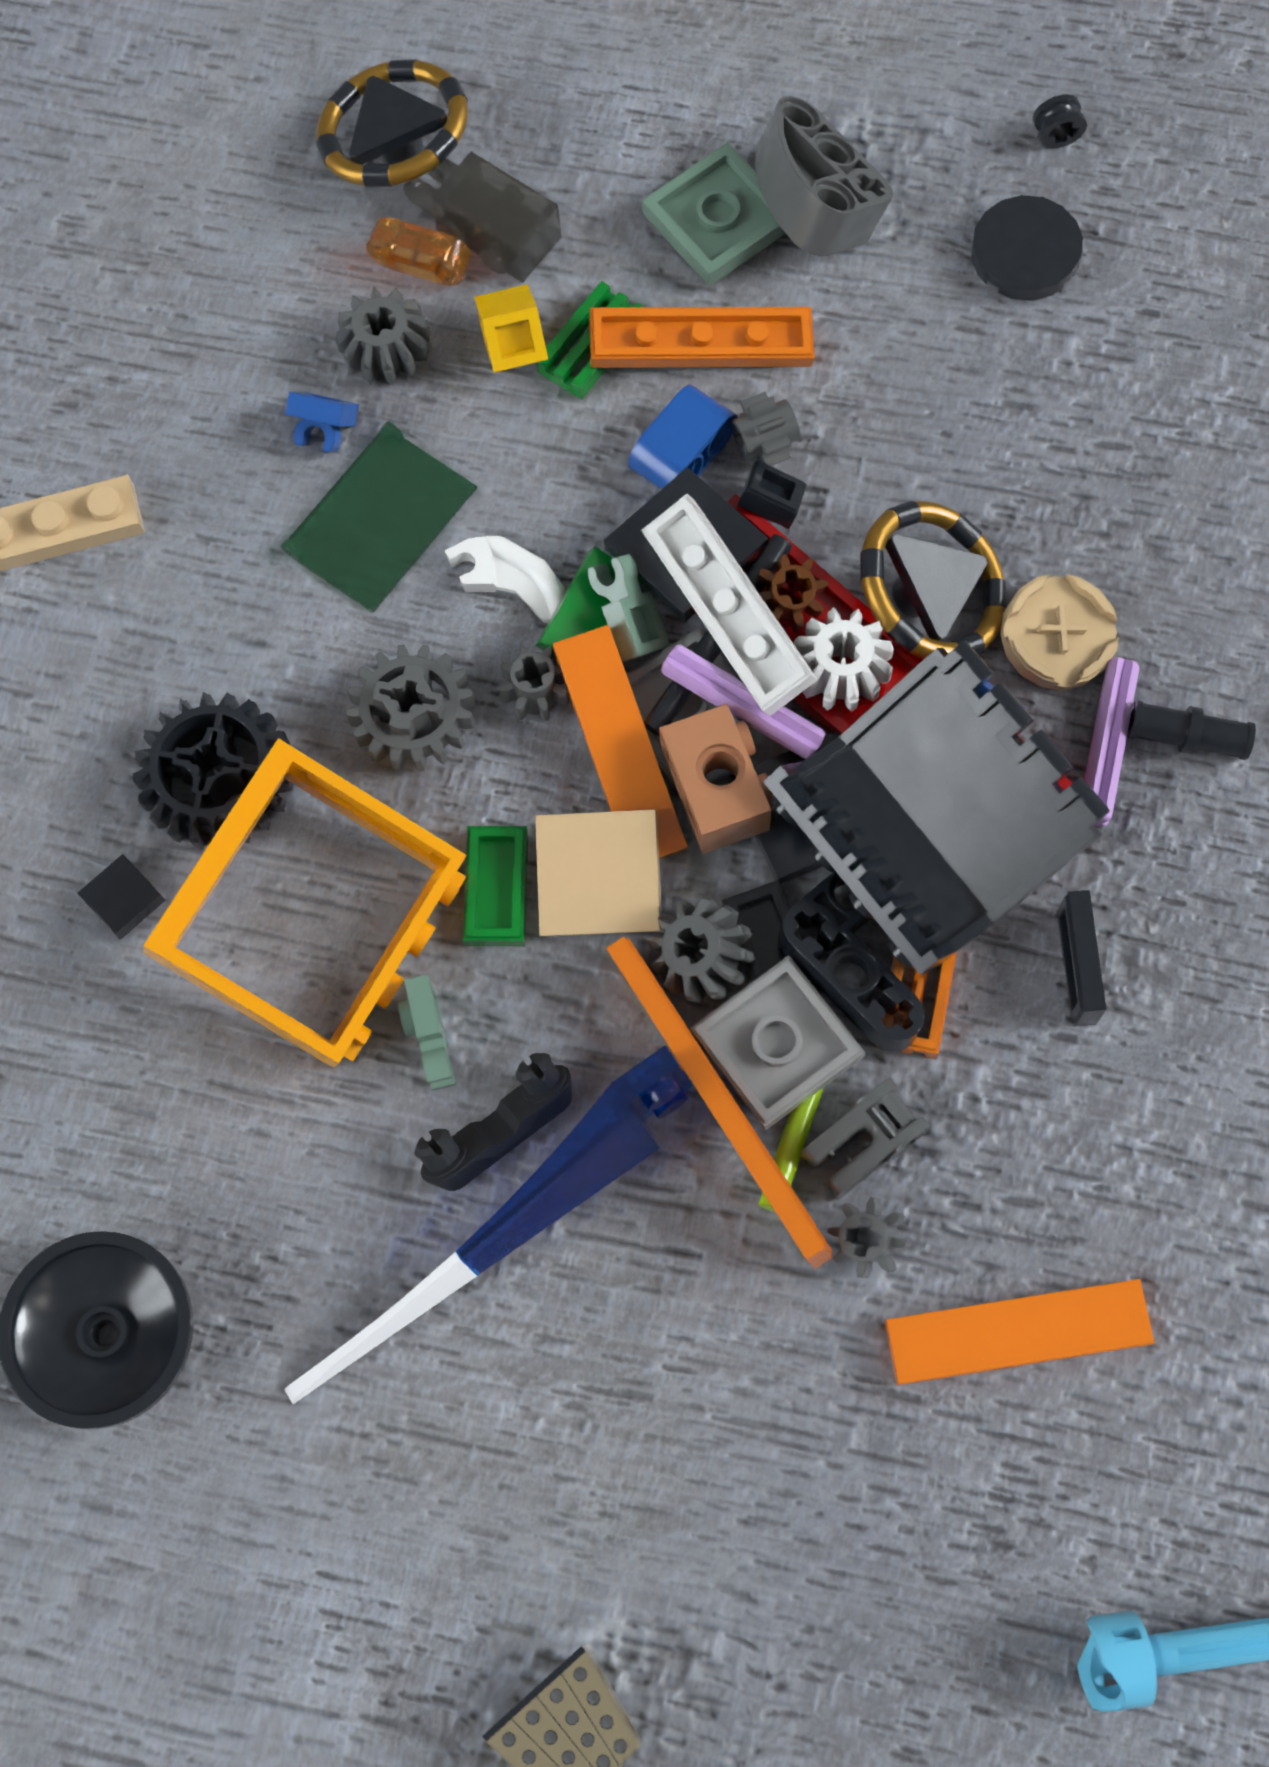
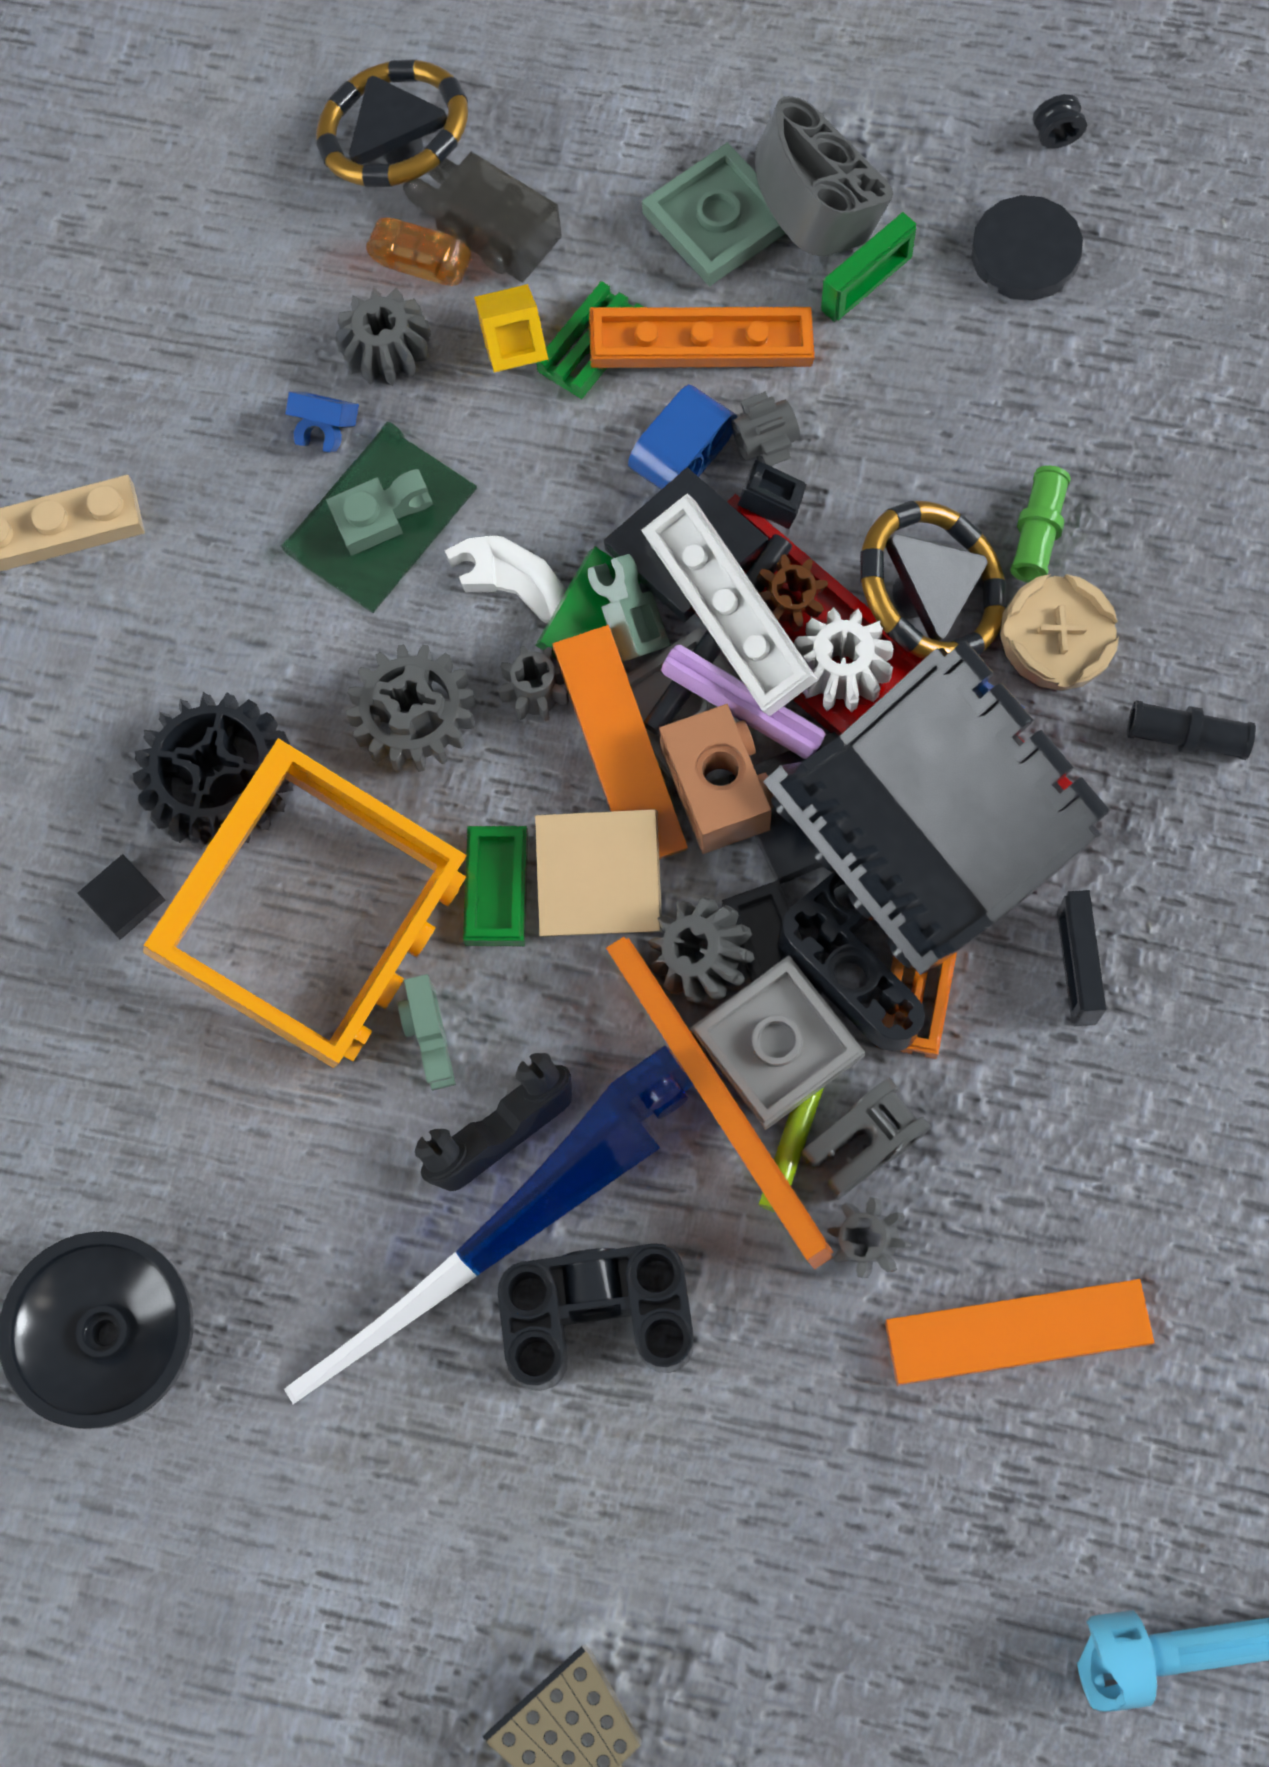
lavender axle [1084,657,1140,826] -> none
none -> sand green plate [326,469,433,556]
none -> black beam [498,1243,694,1391]
none -> green tile [821,212,917,322]
none -> bright green pin [1010,465,1071,583]

